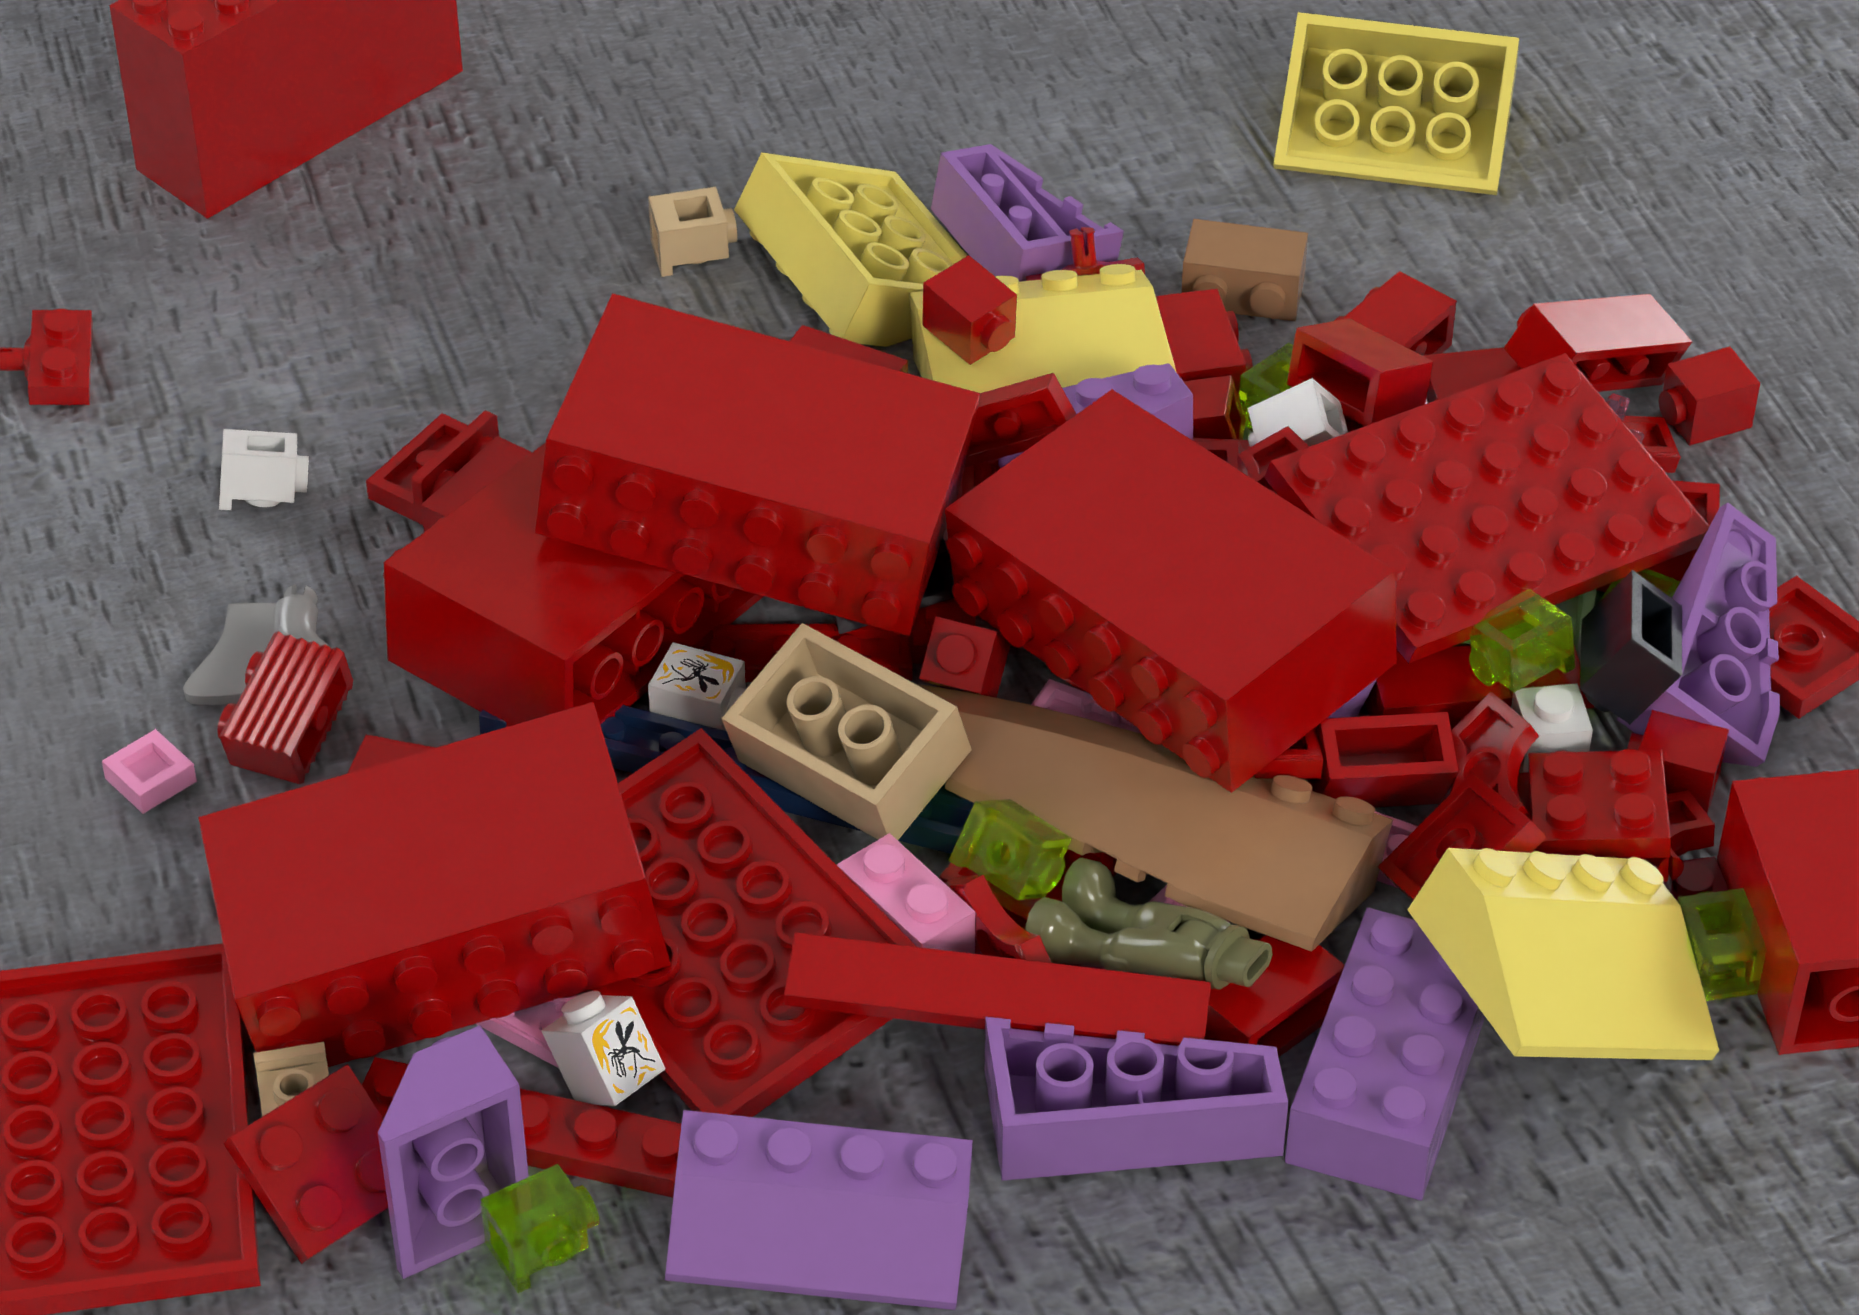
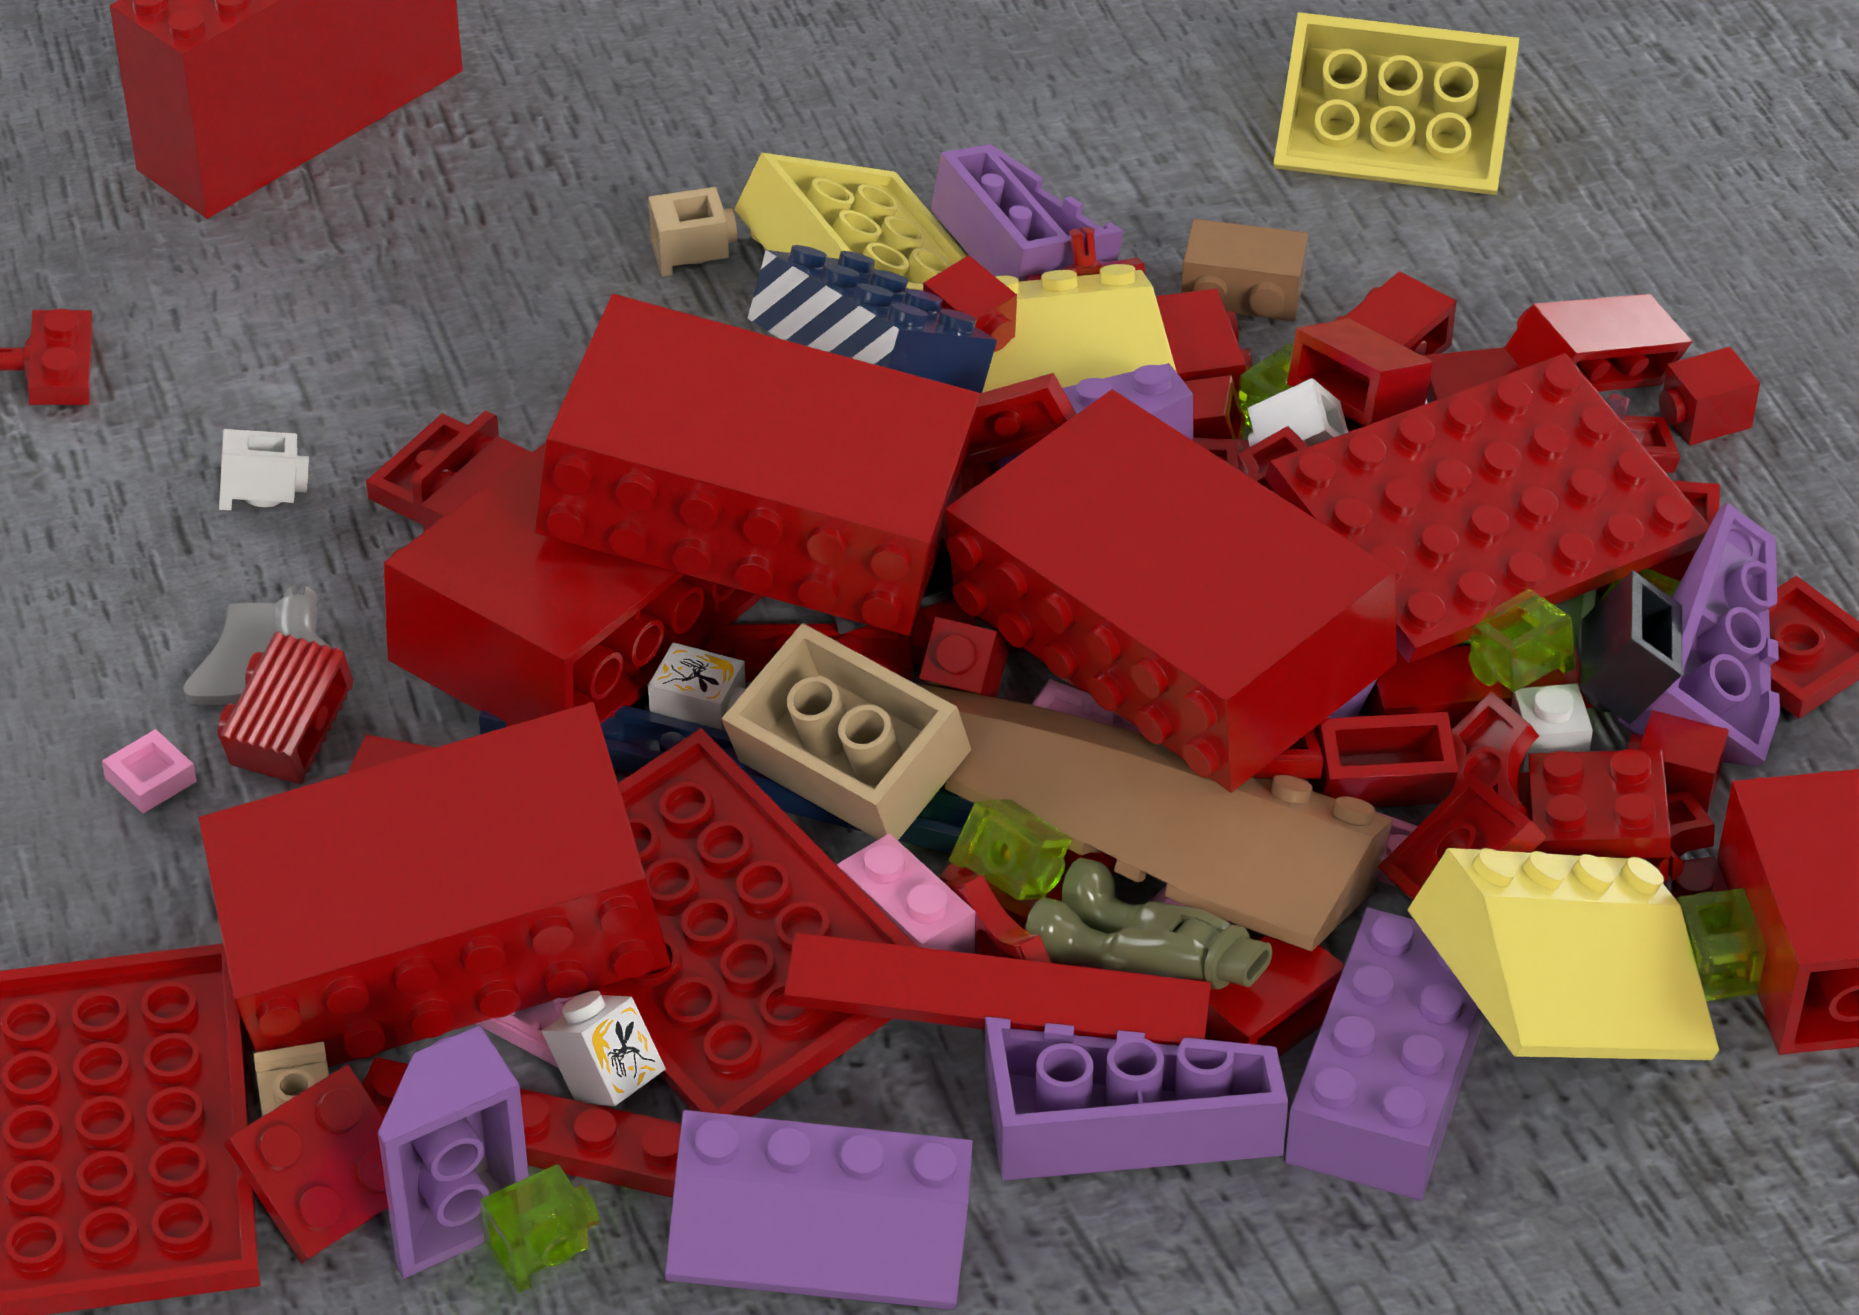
none -> dark blue brick [747,245,997,393]

